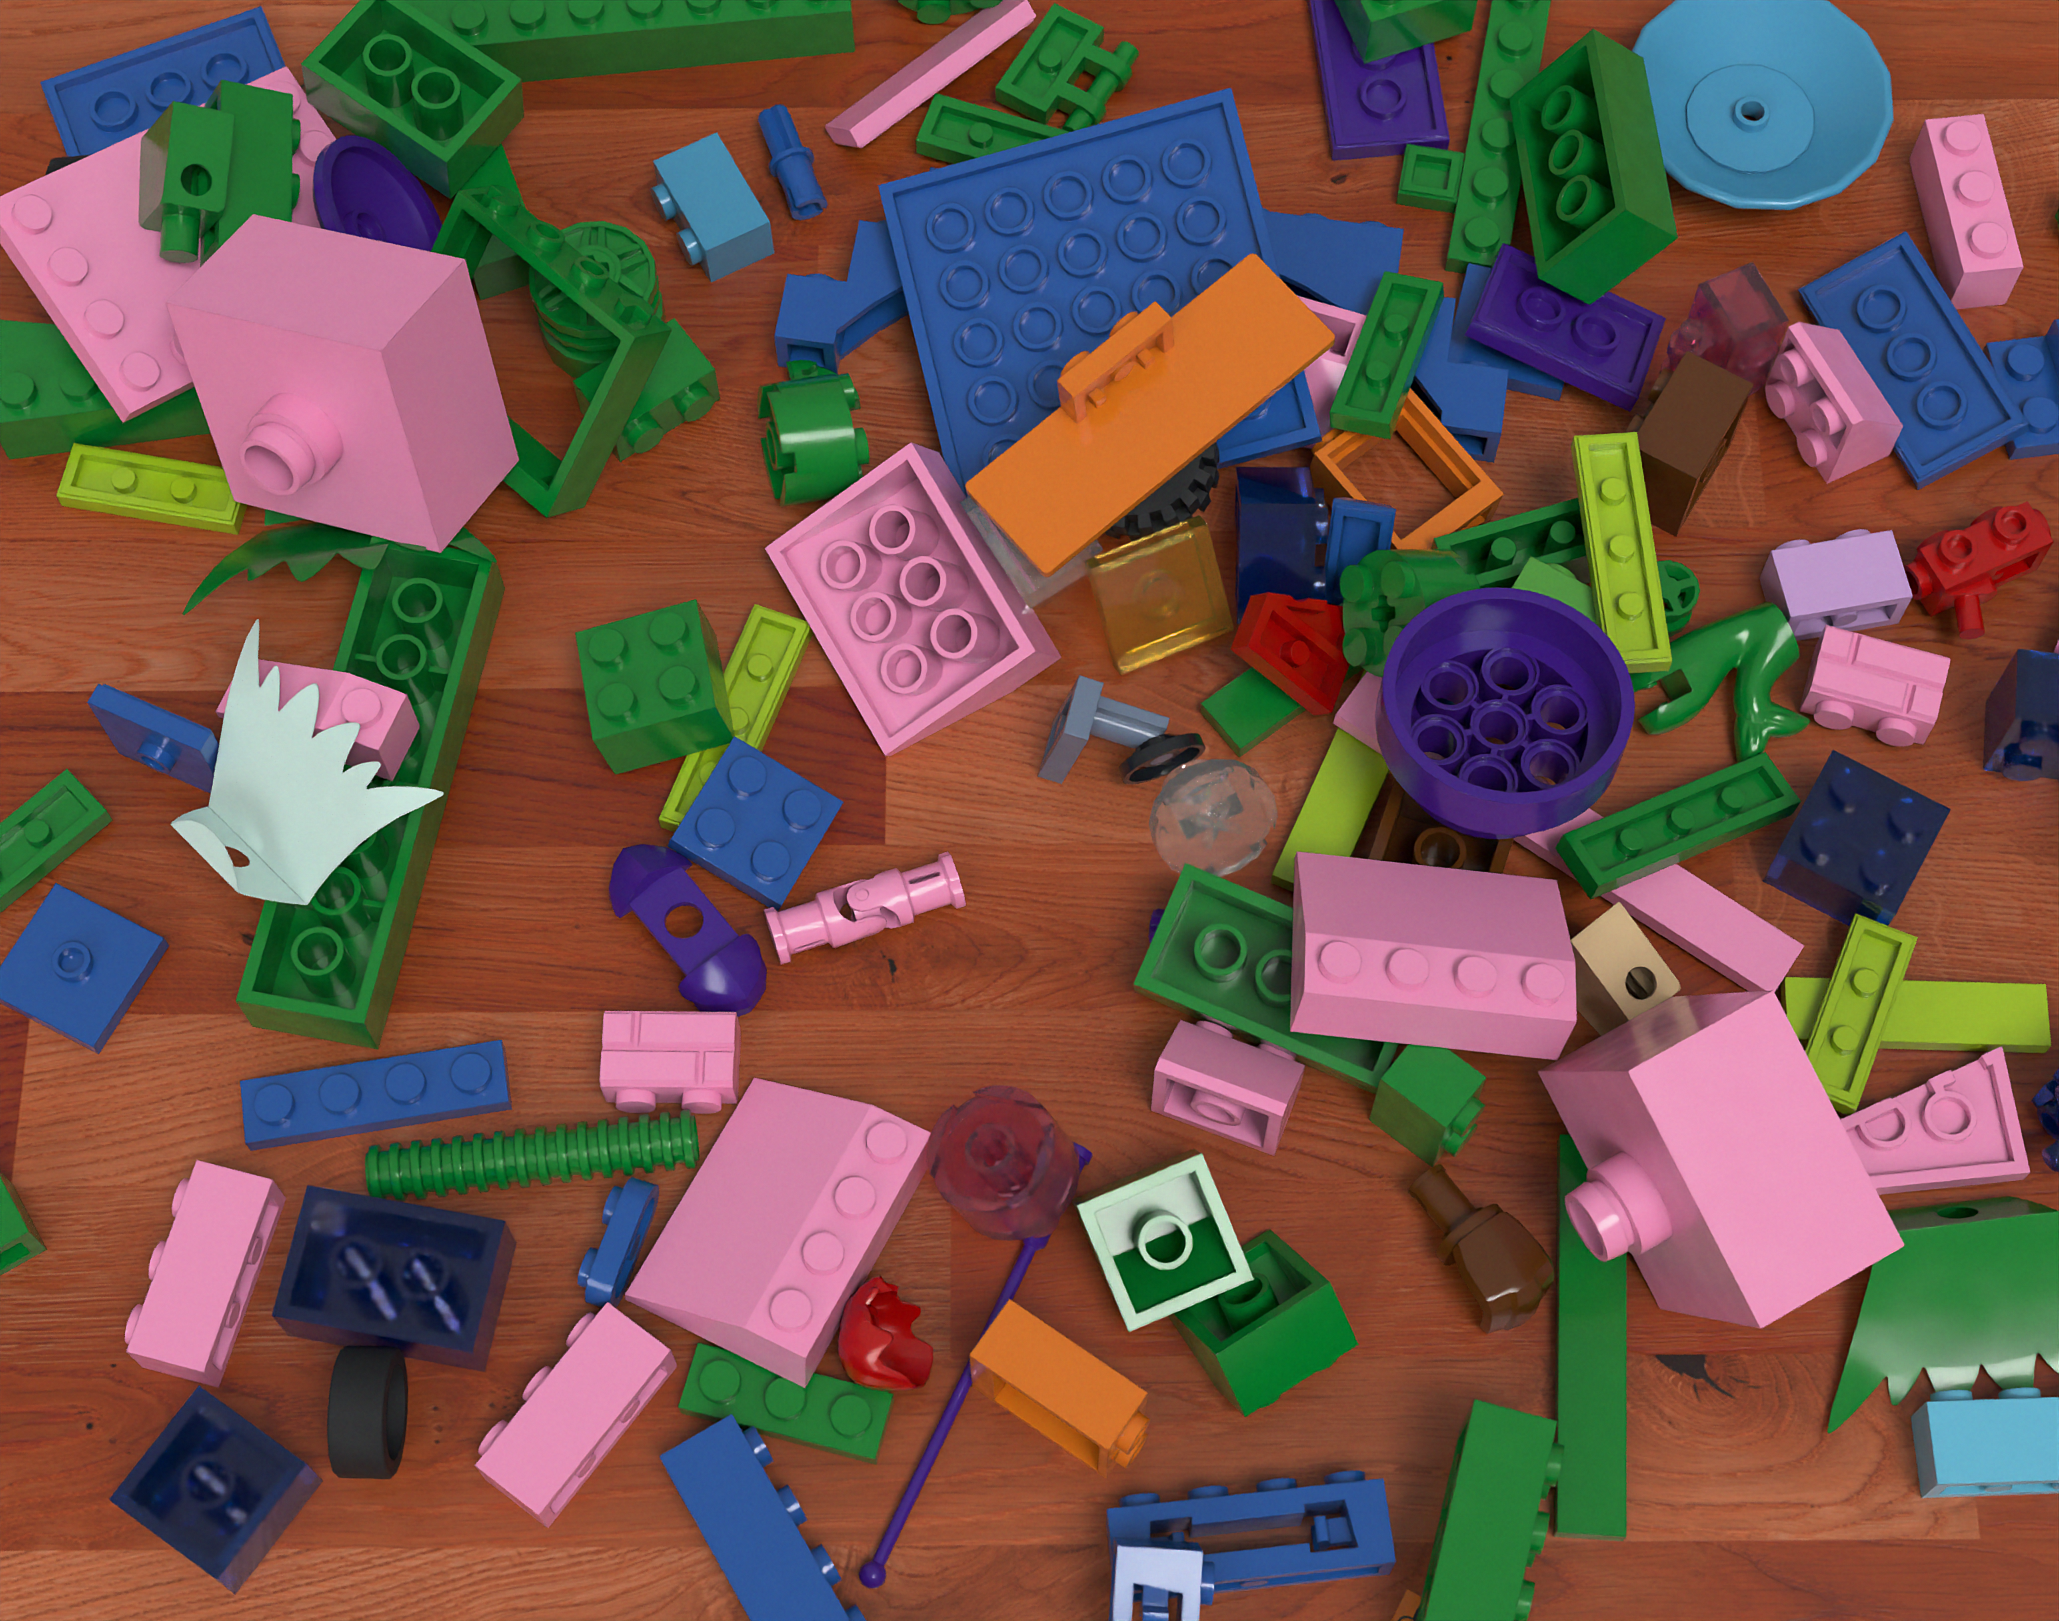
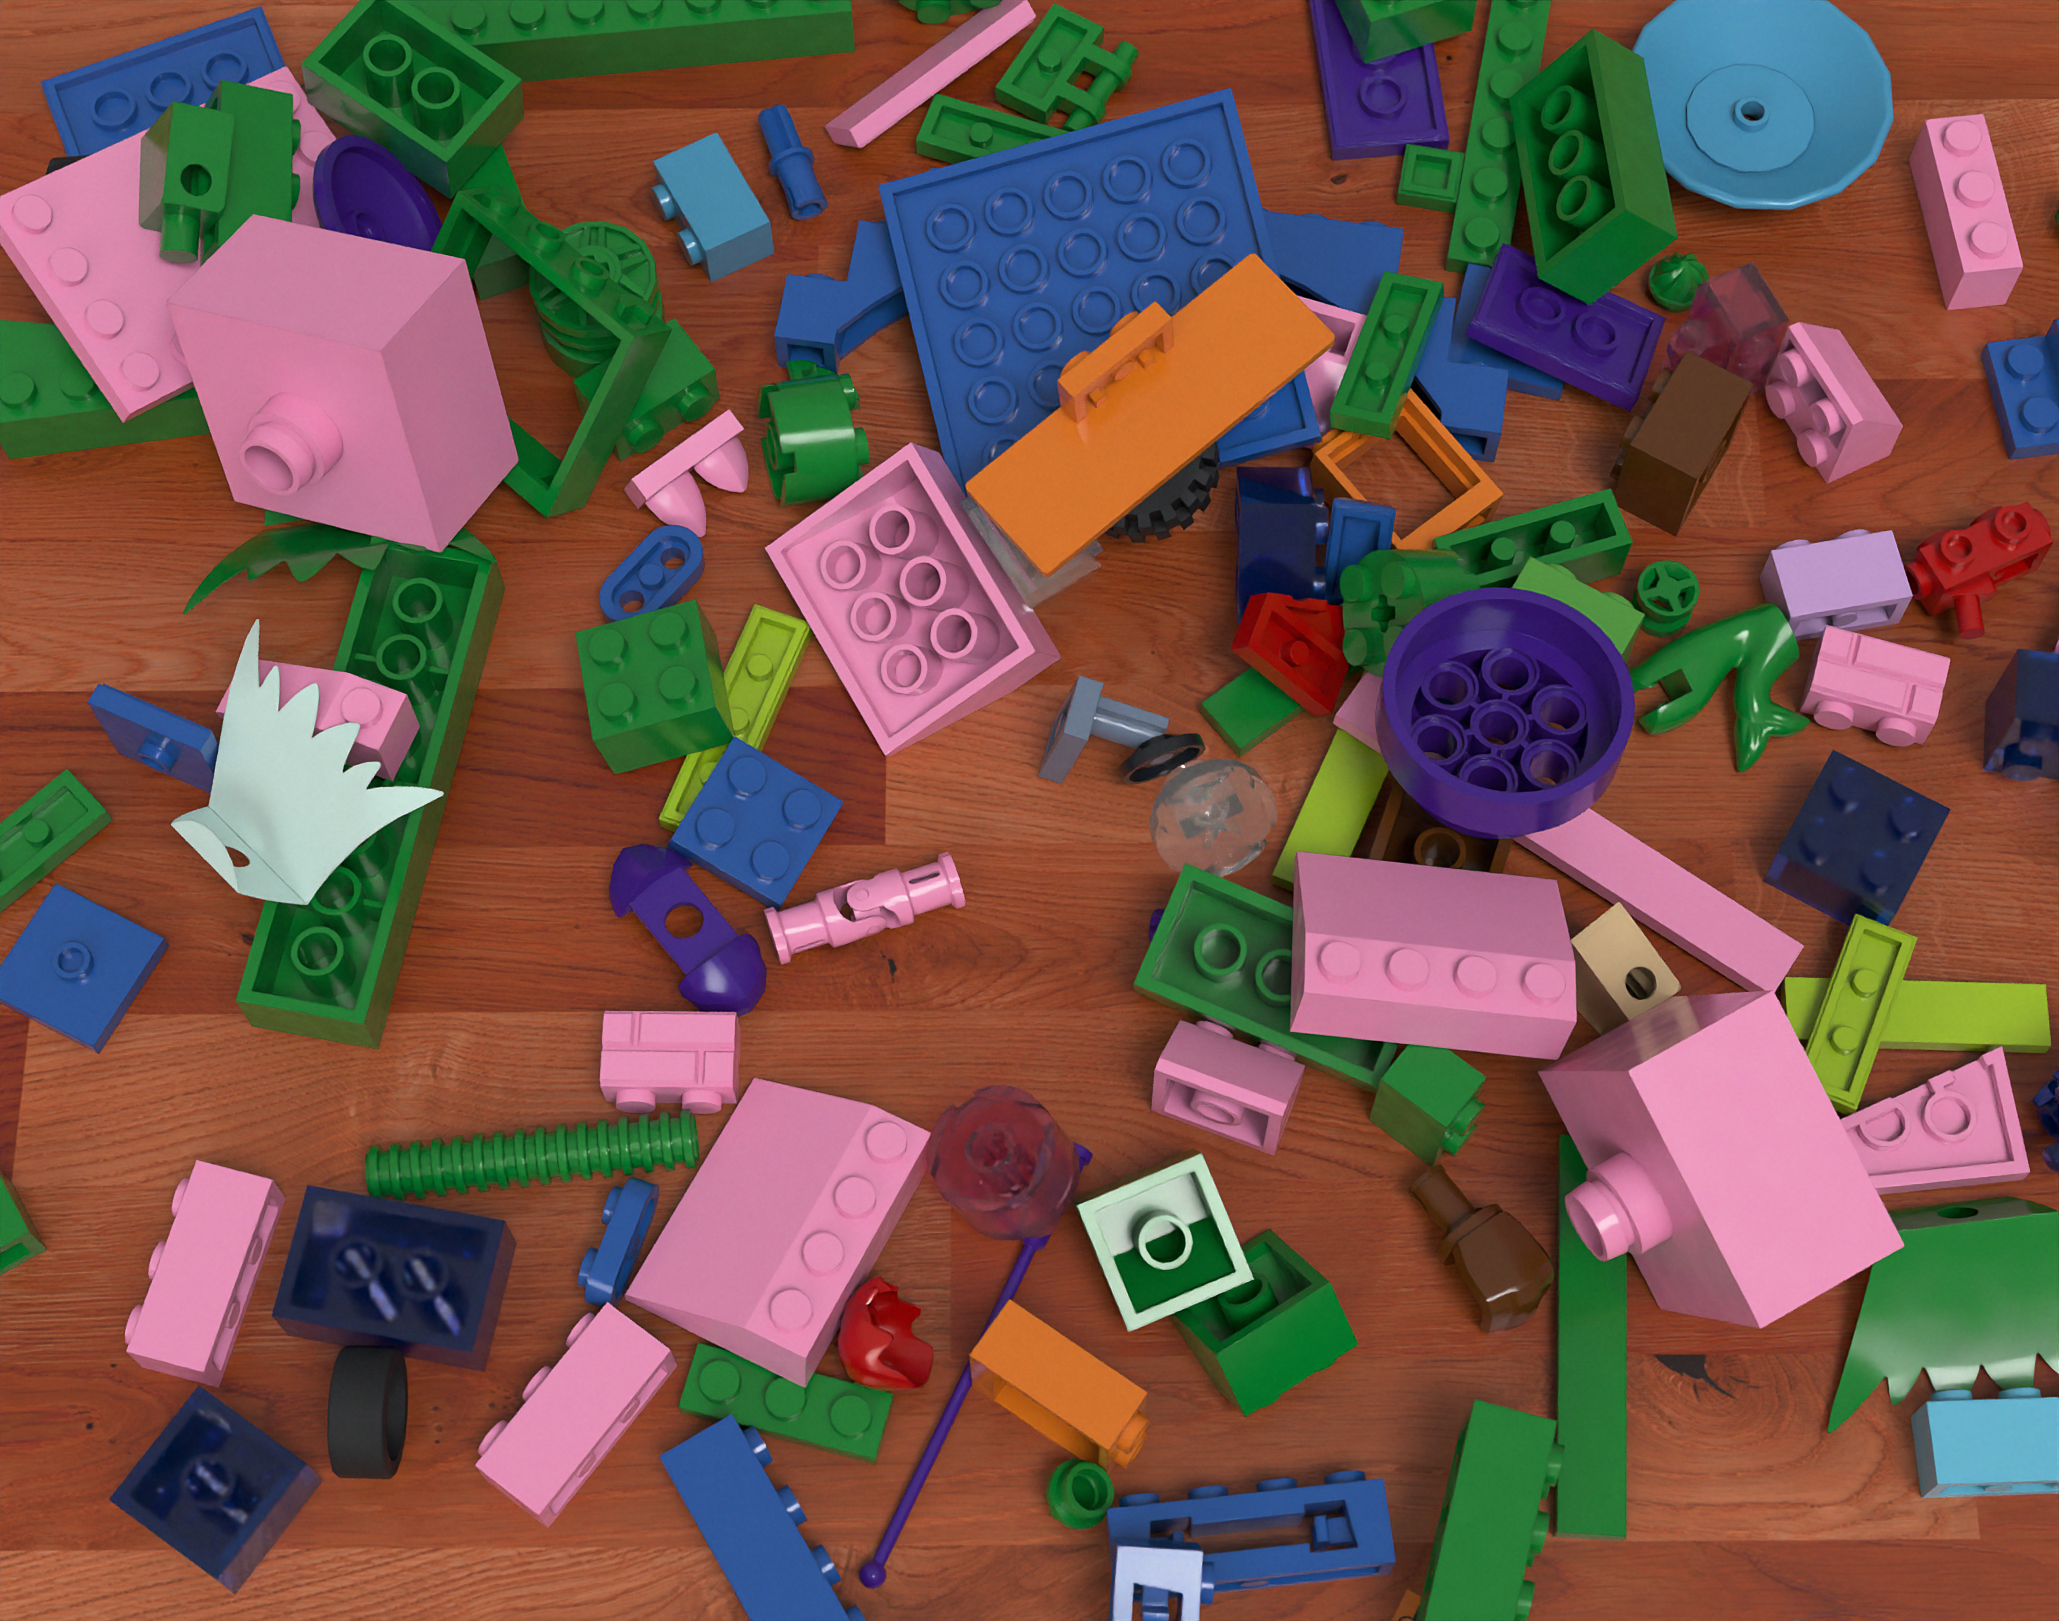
lime tile [56,443,248,535] -> none
blue plate [240,1040,512,1151] -> none
clear yellow tile [1084,515,1234,675] -> none
green plate [1555,752,1801,900] -> none
lime tile [1571,432,1672,673] -> none
blue tile [1798,231,2029,490] -> none
none -> blue plate [599,525,705,623]
none -> bright pink tile [623,409,749,538]
none -> green plate [1043,1459,1114,1530]
none -> green plate [1649,251,1710,313]

